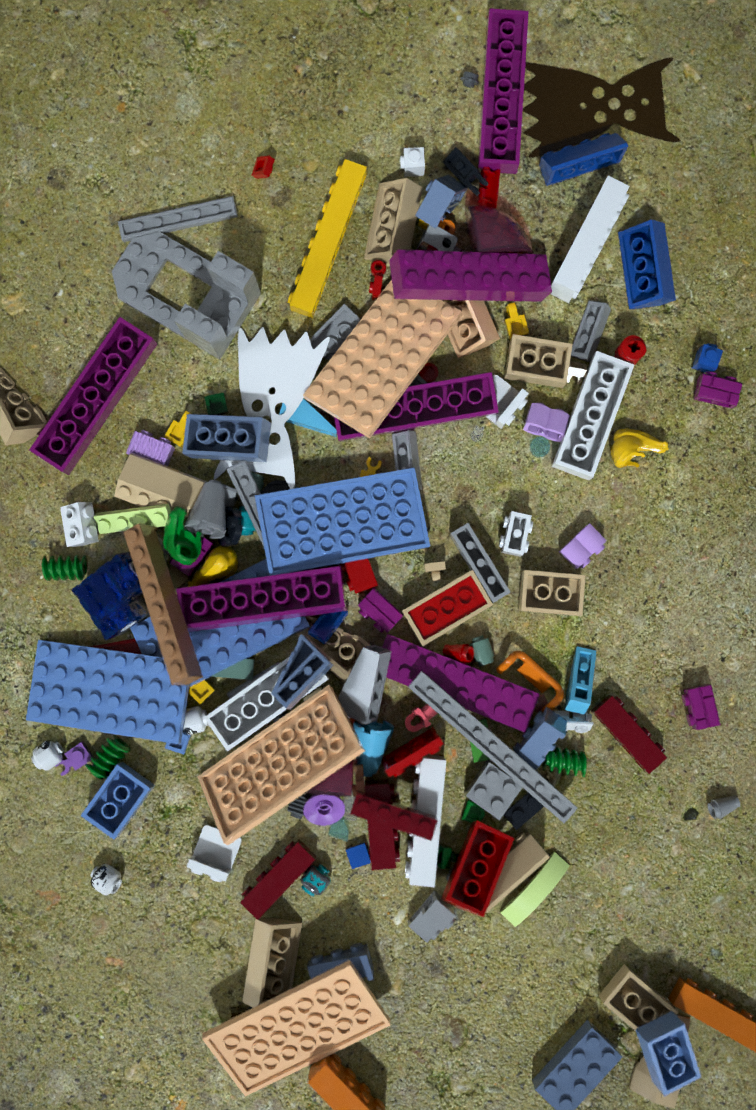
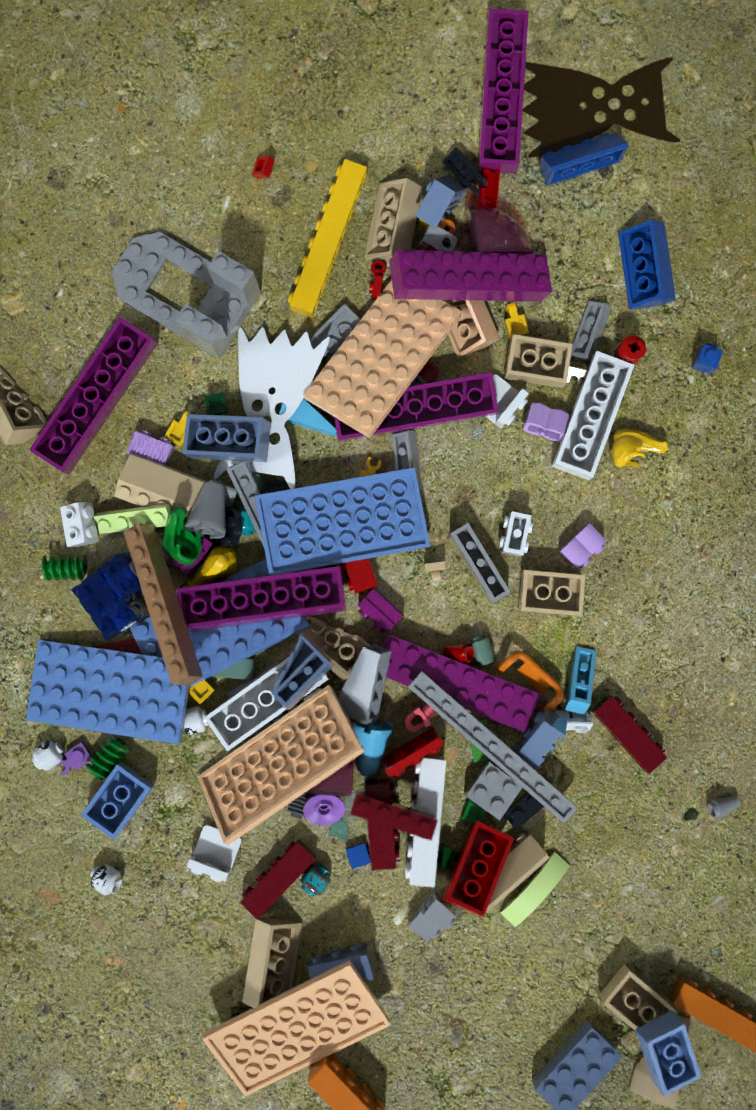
light grey tile [118,196,238,242] -> none
medium blue tile [165,732,191,754] -> none
blue tile [308,611,348,644] -> none
medium nougat plate [352,764,365,797] -> none
white brick [400,147,425,177] -> none
red brick [402,570,493,646] -> none
dark grey plate [460,72,479,88] -> none
clear light blue tile [529,437,550,458] -> none
green piece [542,747,587,778] -> none
white brick [551,176,630,303] -> none
magenta brick [682,684,721,730] -> none
magenta brick [693,372,742,409] -> none

